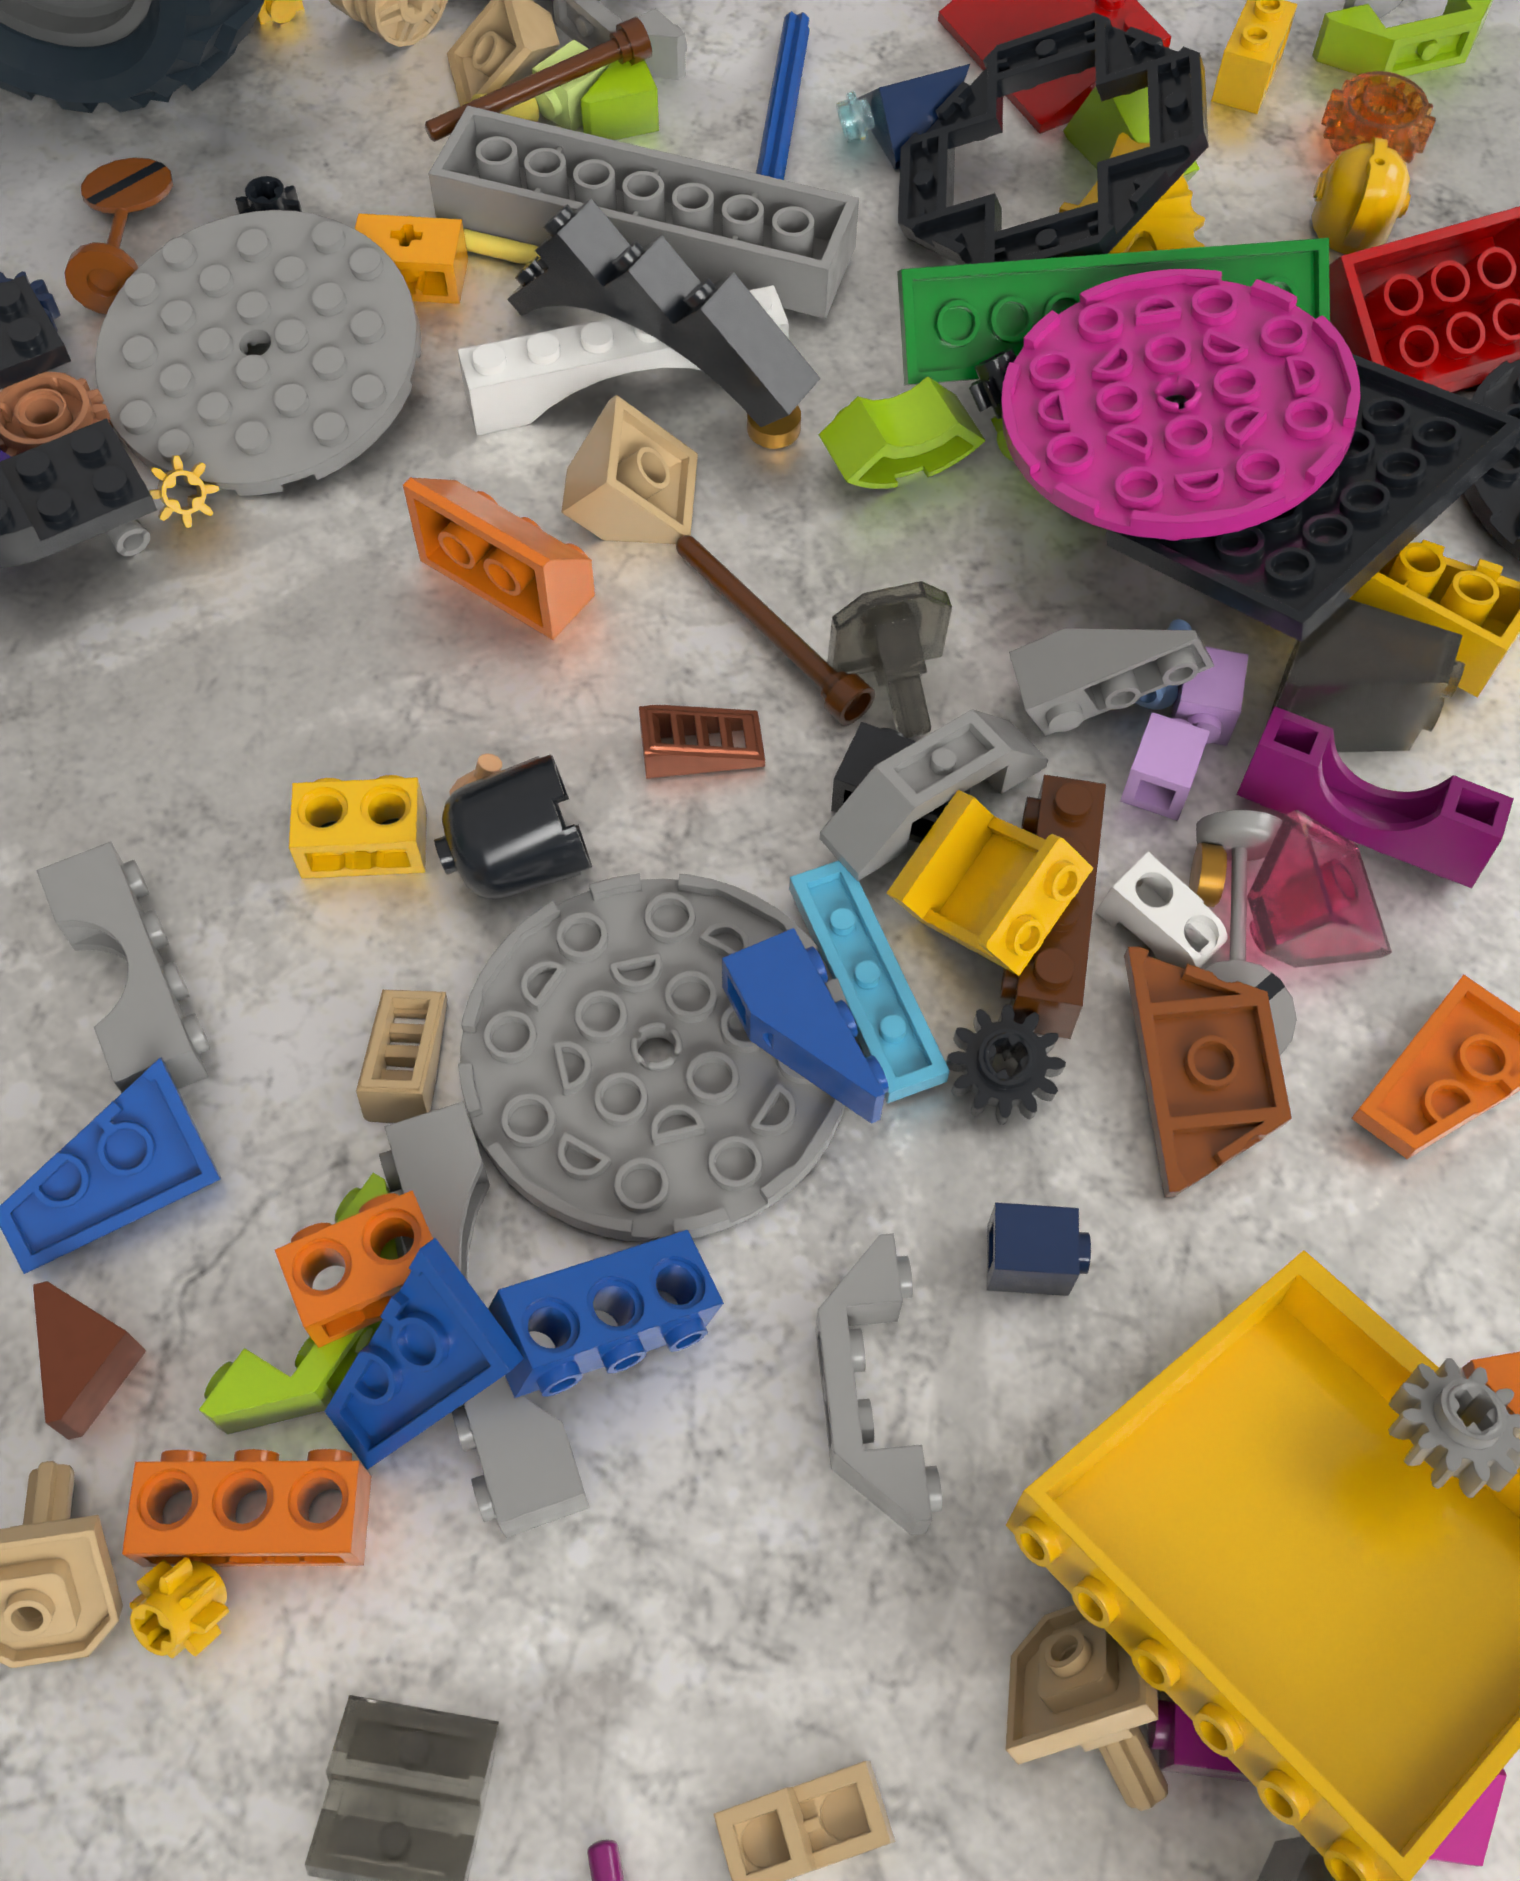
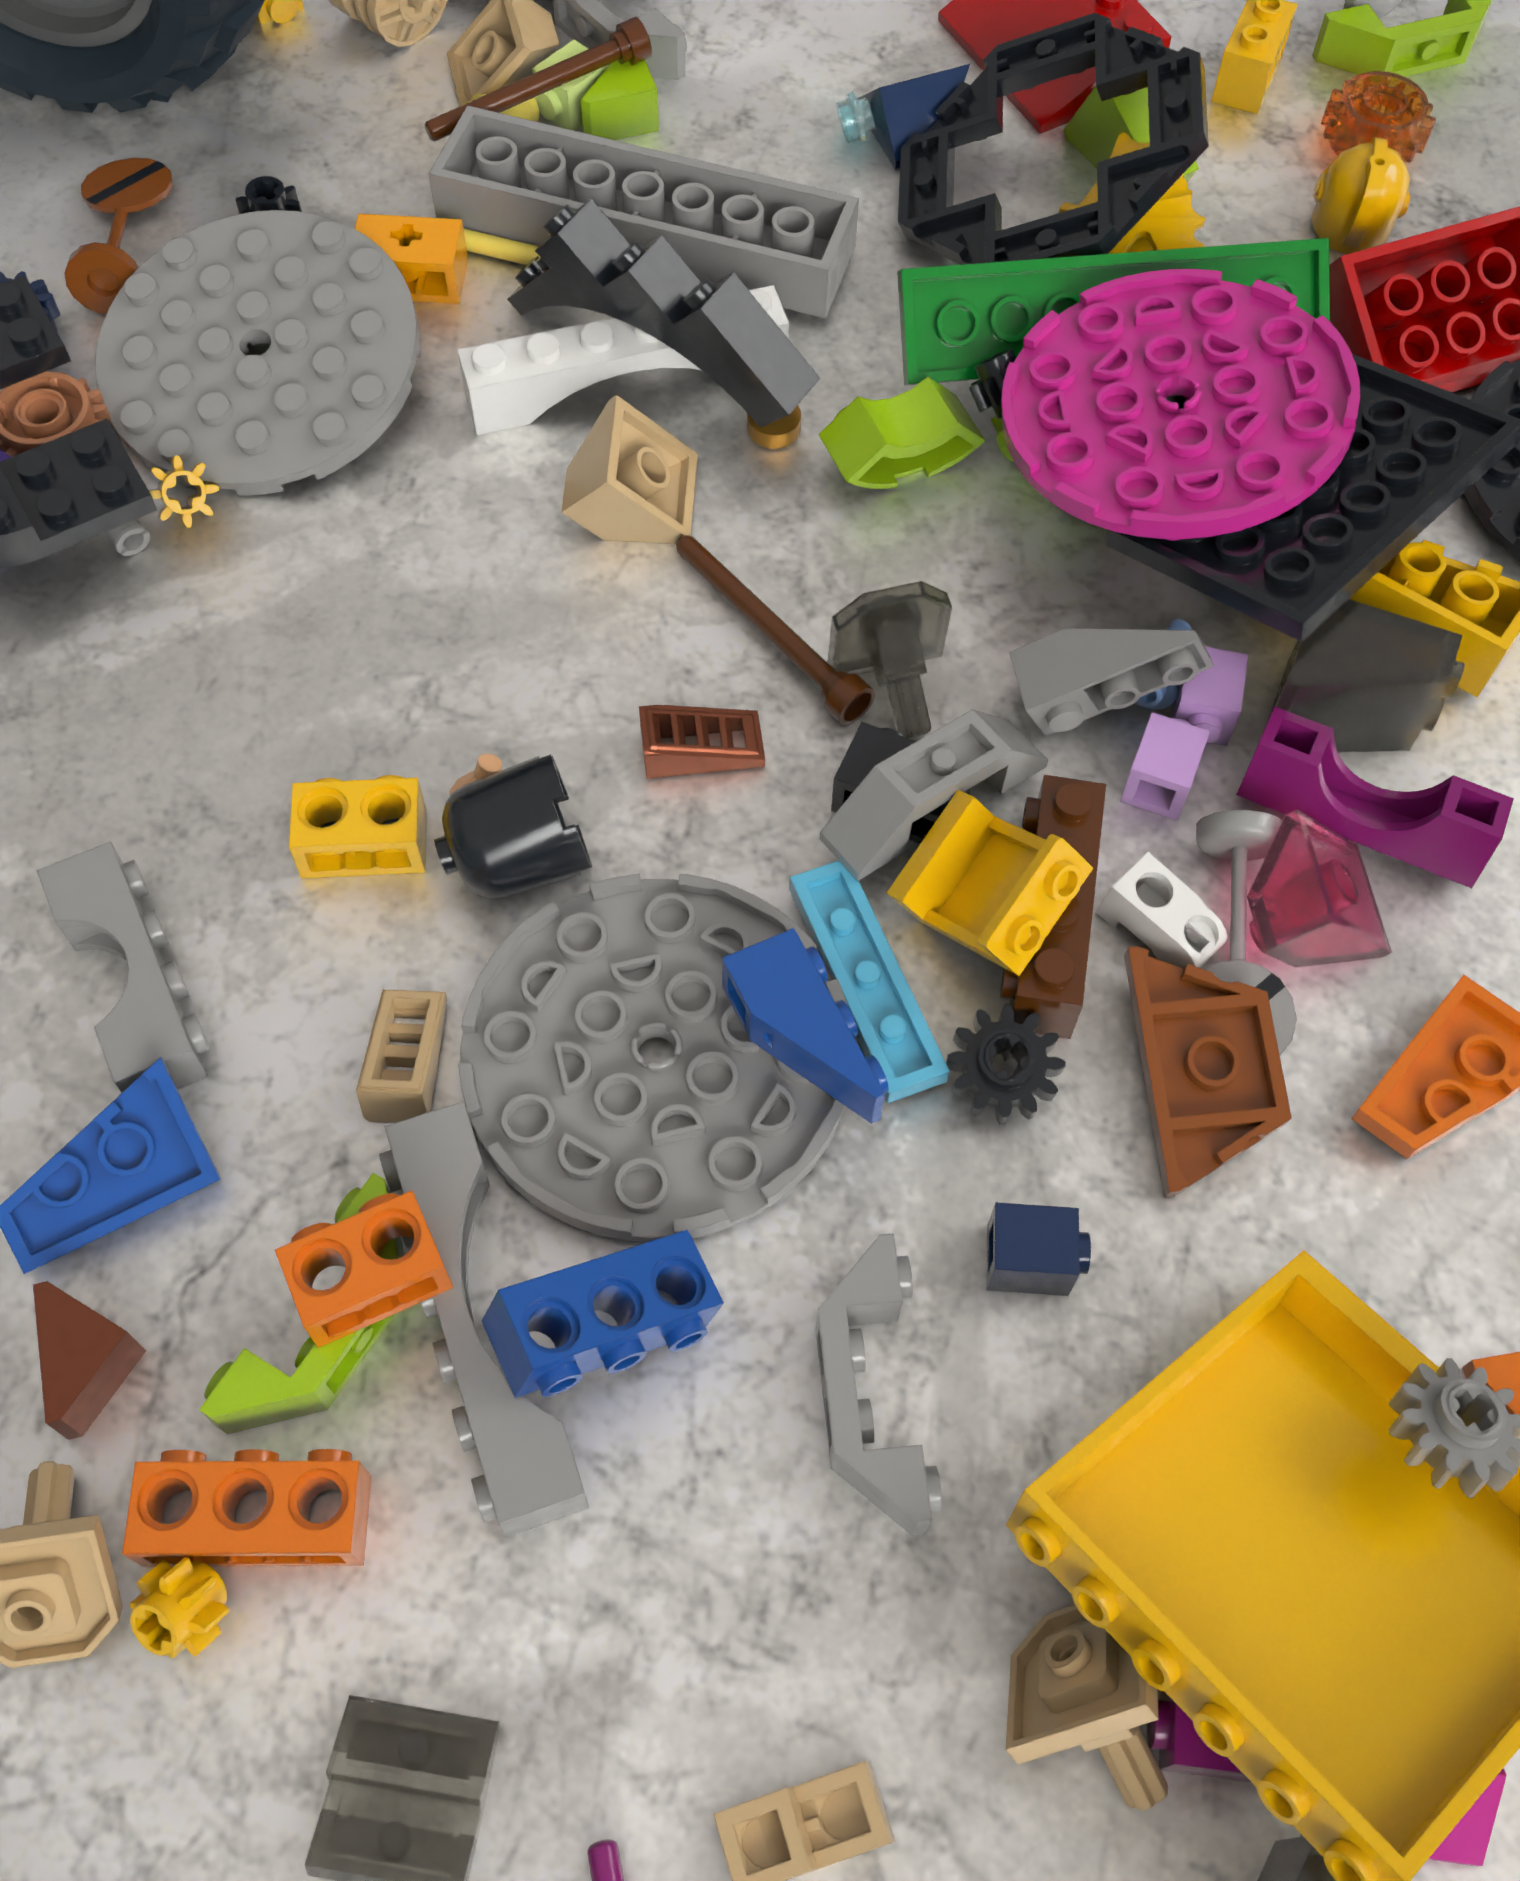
blue wing [324,1238,524,1470] -> none
orange slope [403,477,595,640] -> none
blue axle [756,11,810,180] -> none
pearl gold tile [1189,843,1227,907] -> none

